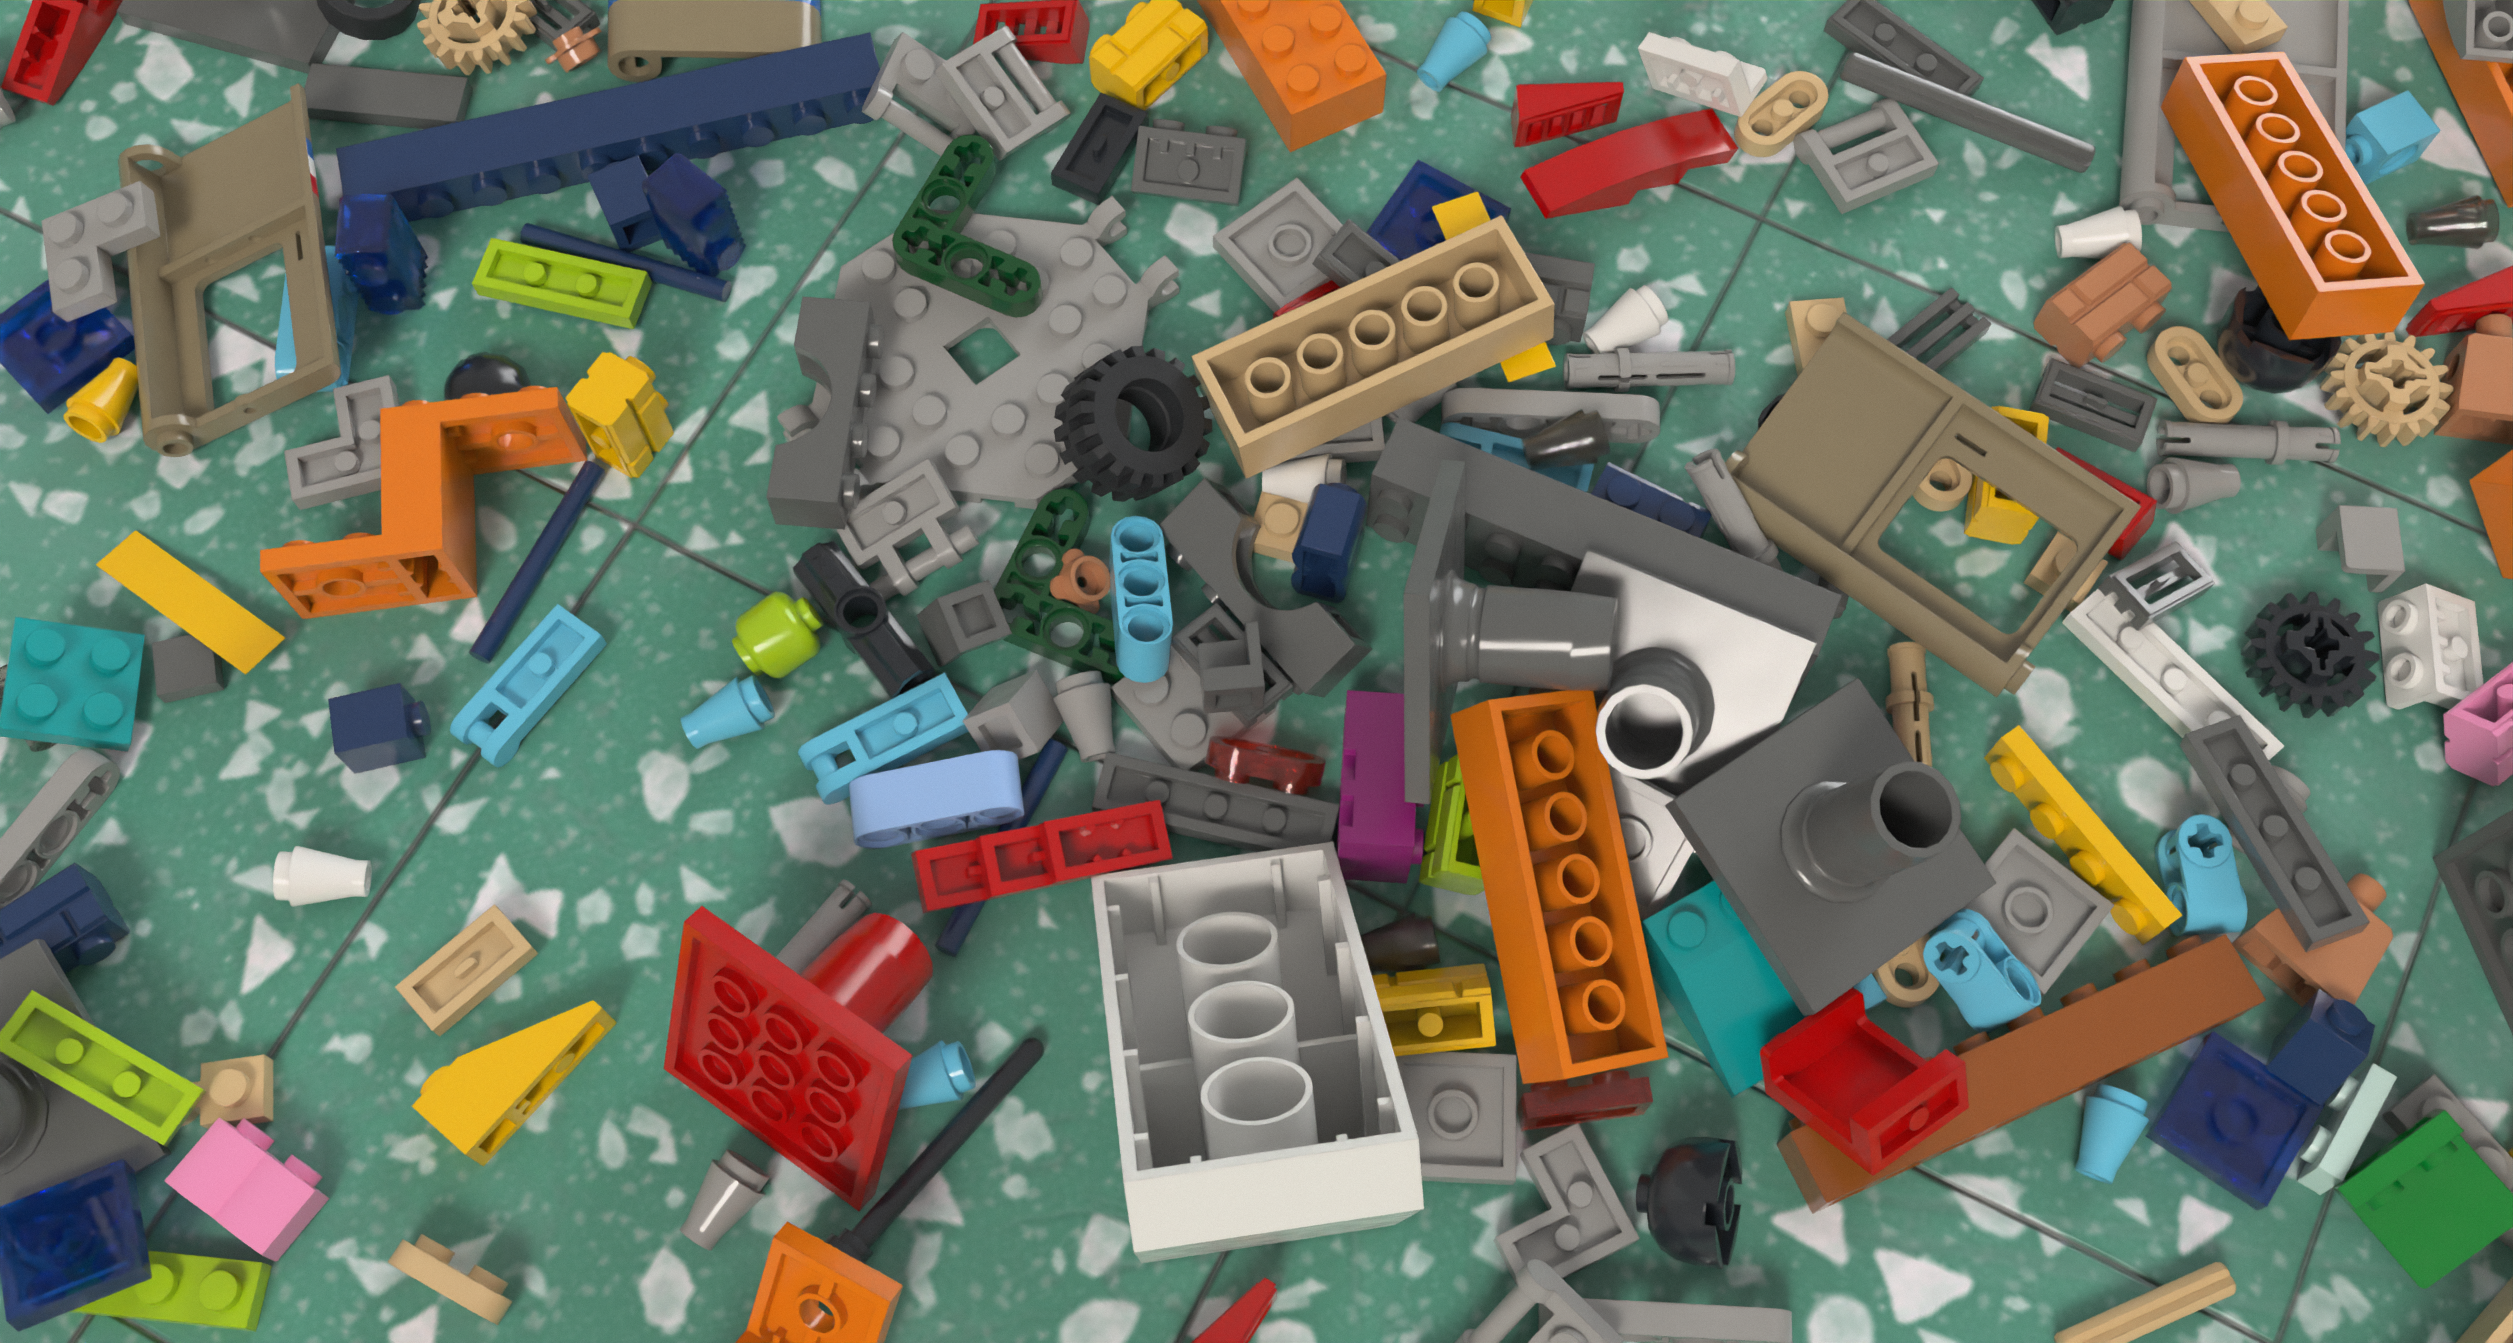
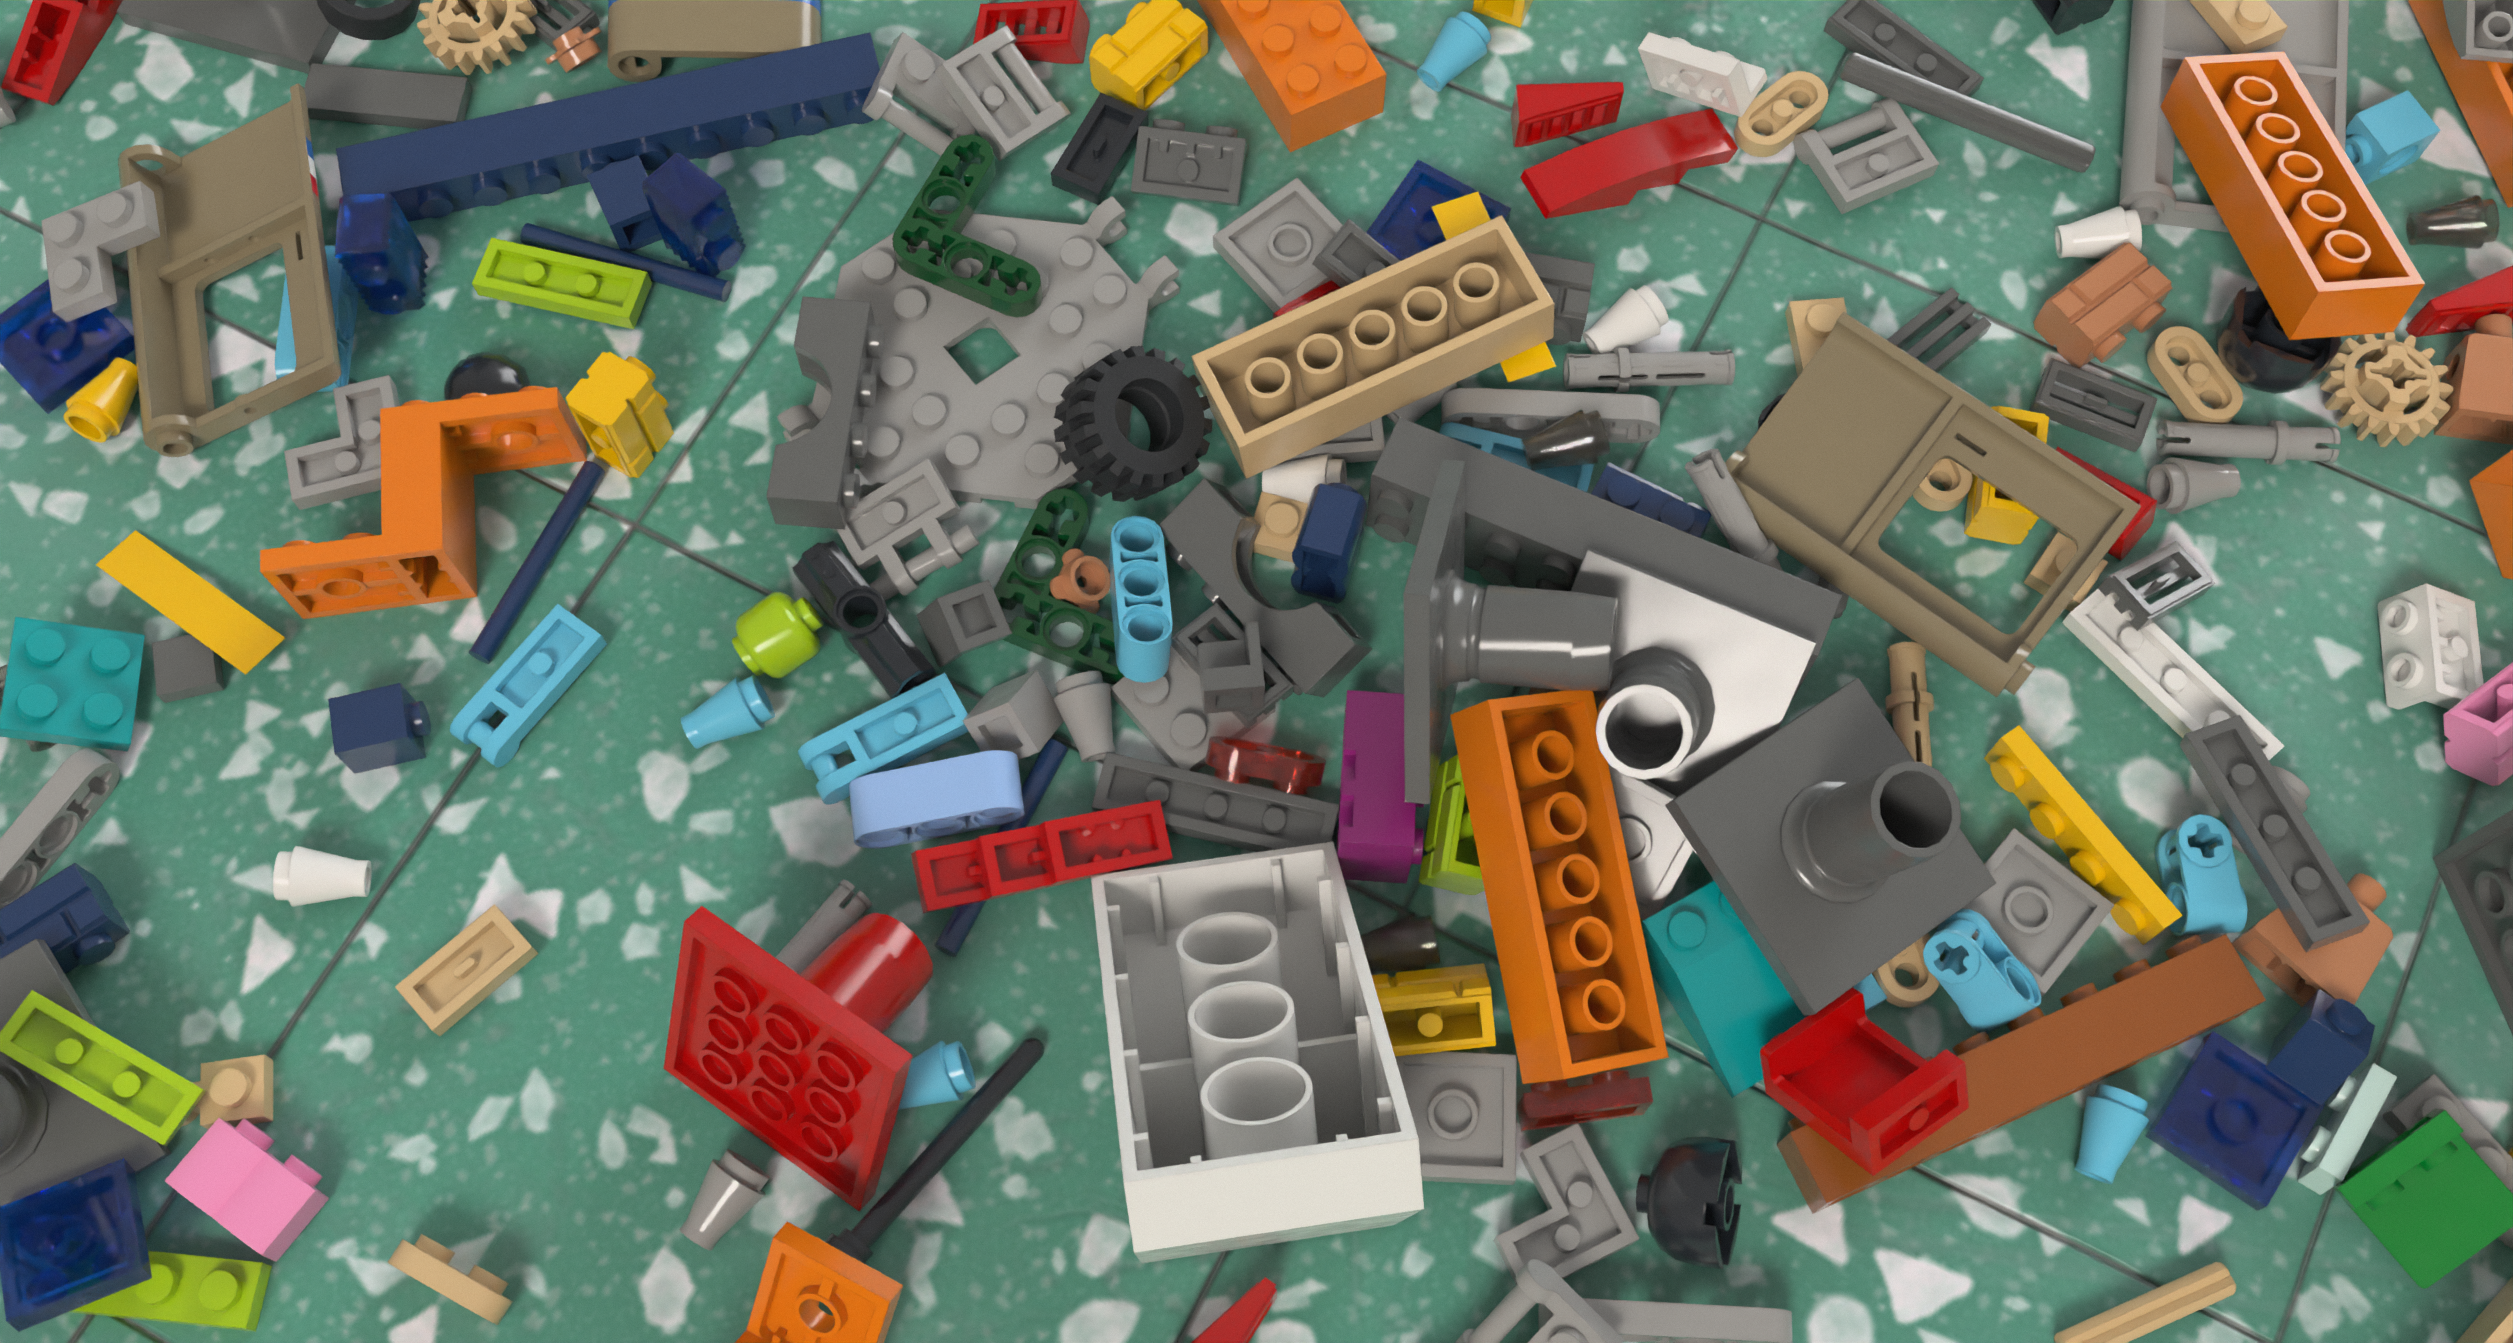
yellow slope [412,1000,617,1167] -> none
black gear [2241,592,2380,718] -> none
light grey panel [2316,505,2405,593] -> none

